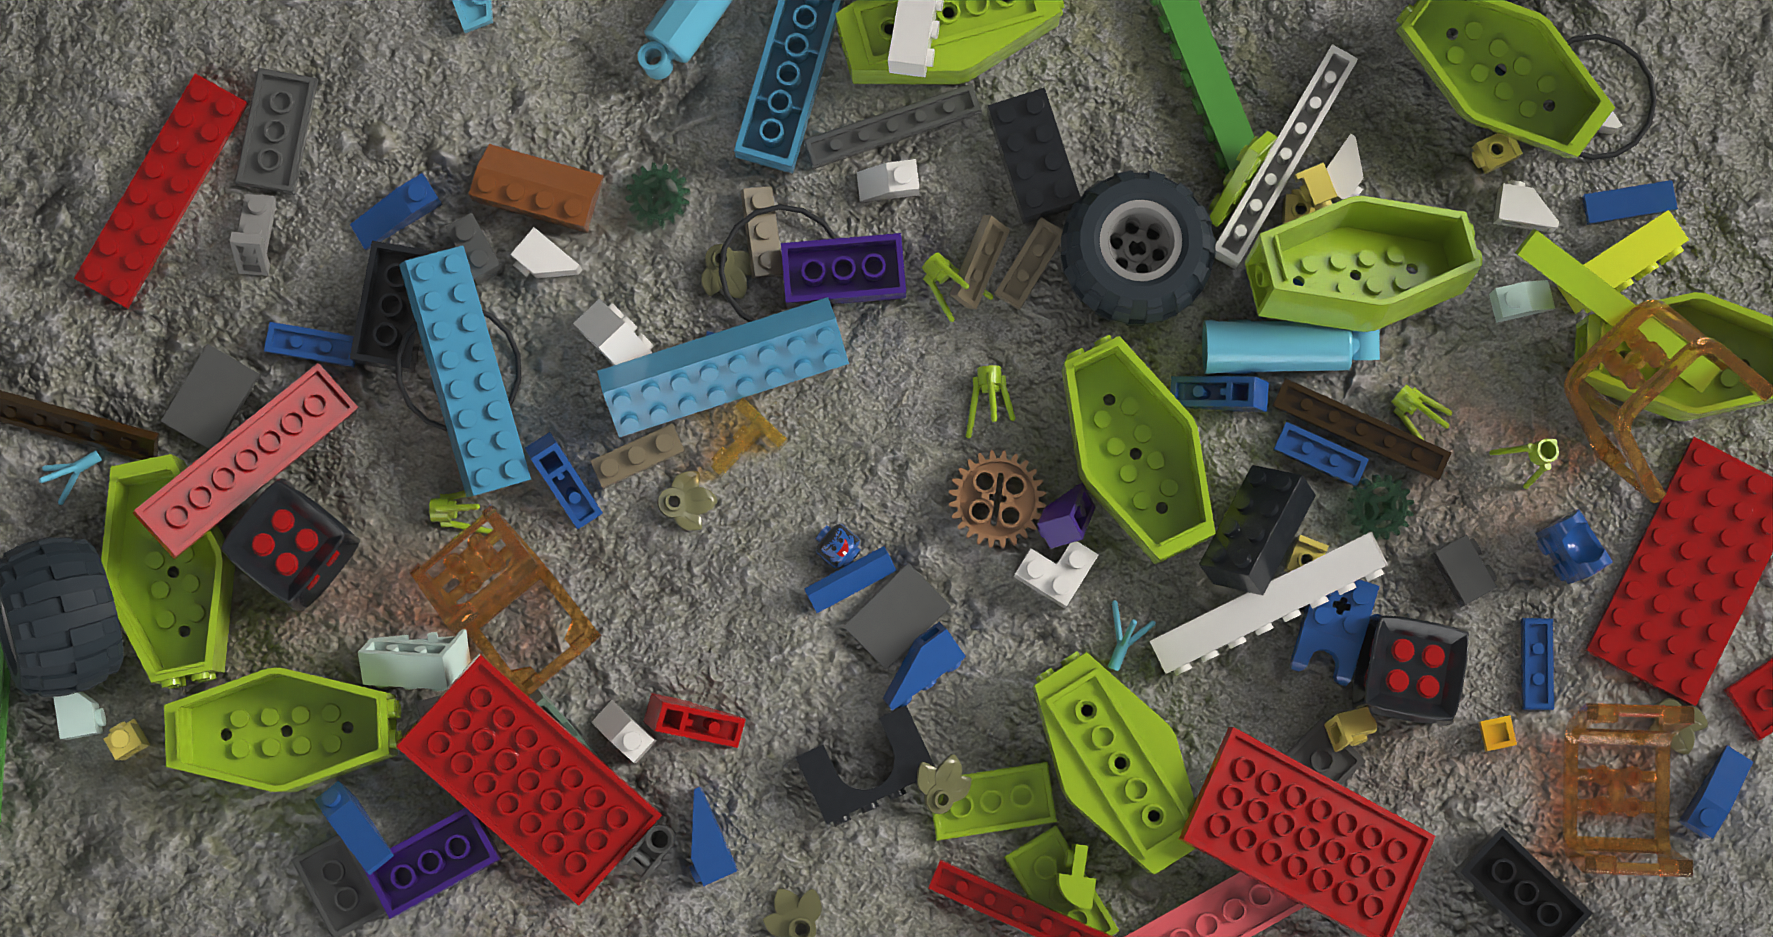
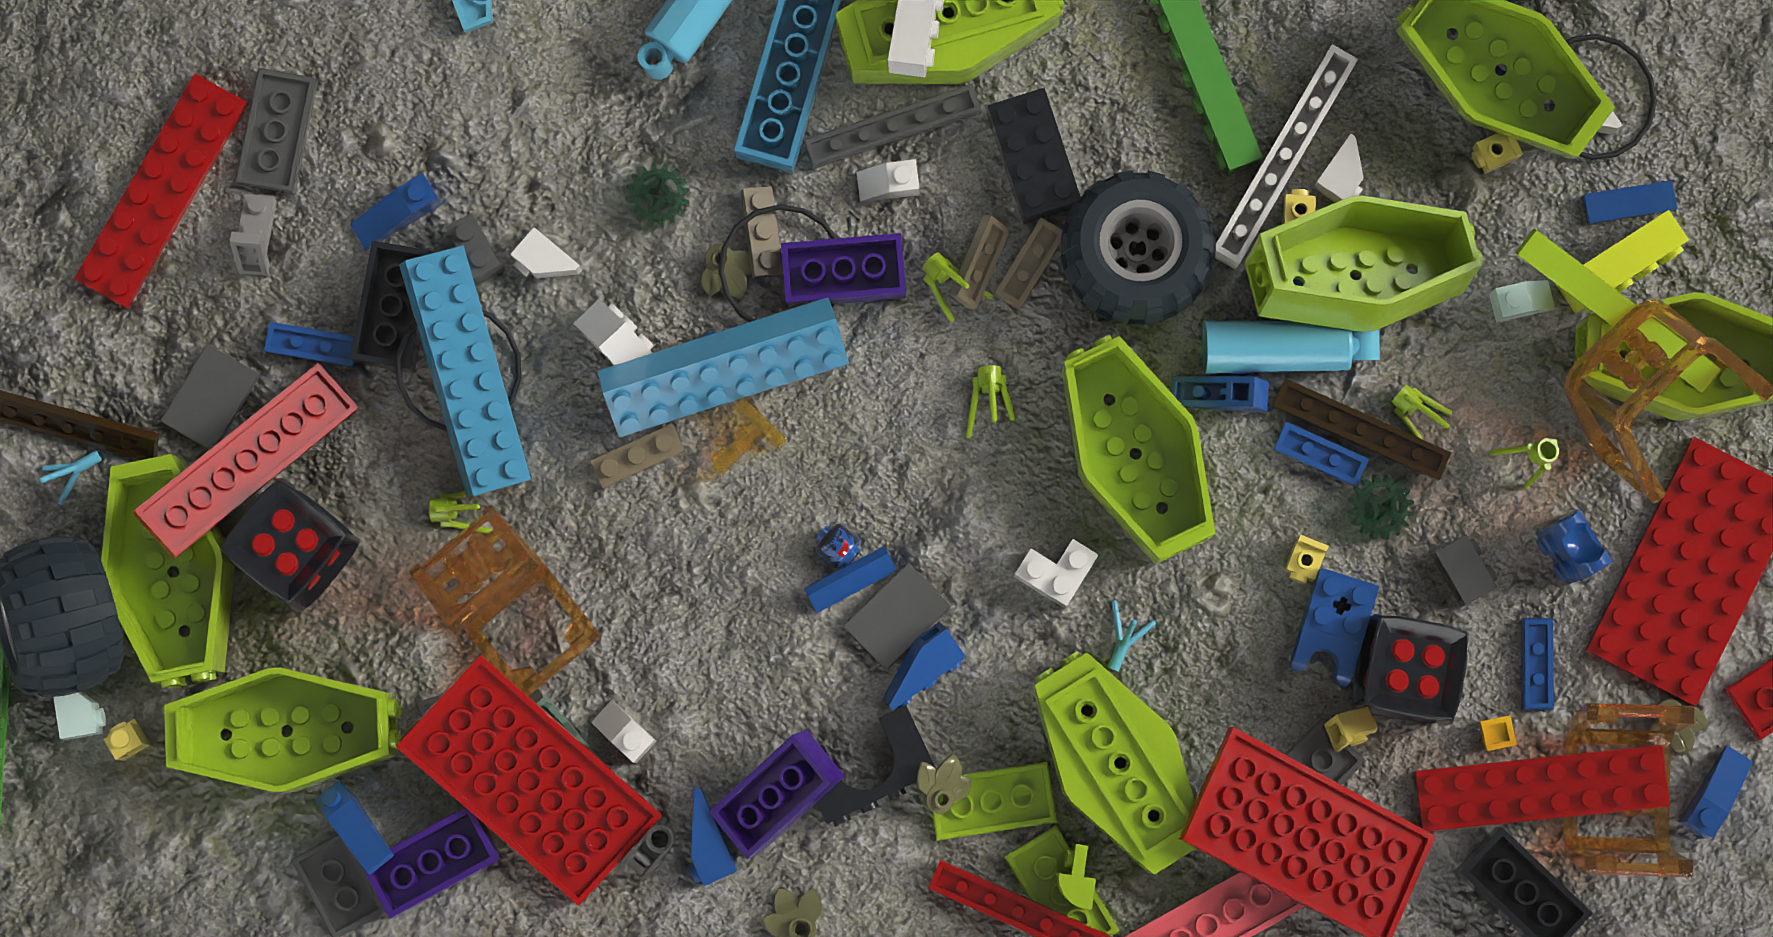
light aqua wedge [358,629,471,692] -> none
dark orange slope [468,144,604,233] -> none
blue slope [525,432,603,529] -> none
red slope [643,693,746,748] -> none
olive plate [657,471,718,531] -> none
medium nougat gear [948,450,1046,549] -> none
dark purple slope [1038,483,1096,549] -> none
white brick [1150,532,1388,676] -> none
black brick [1199,465,1316,596] -> none
lime plate [1209,131,1278,227] -> none
light yellow brick [1294,162,1337,211] -> none
white slope [1493,180,1559,233] -> none
none -> dark purple brick [709,729,845,859]
none -> red plate [1415,745,1670,831]

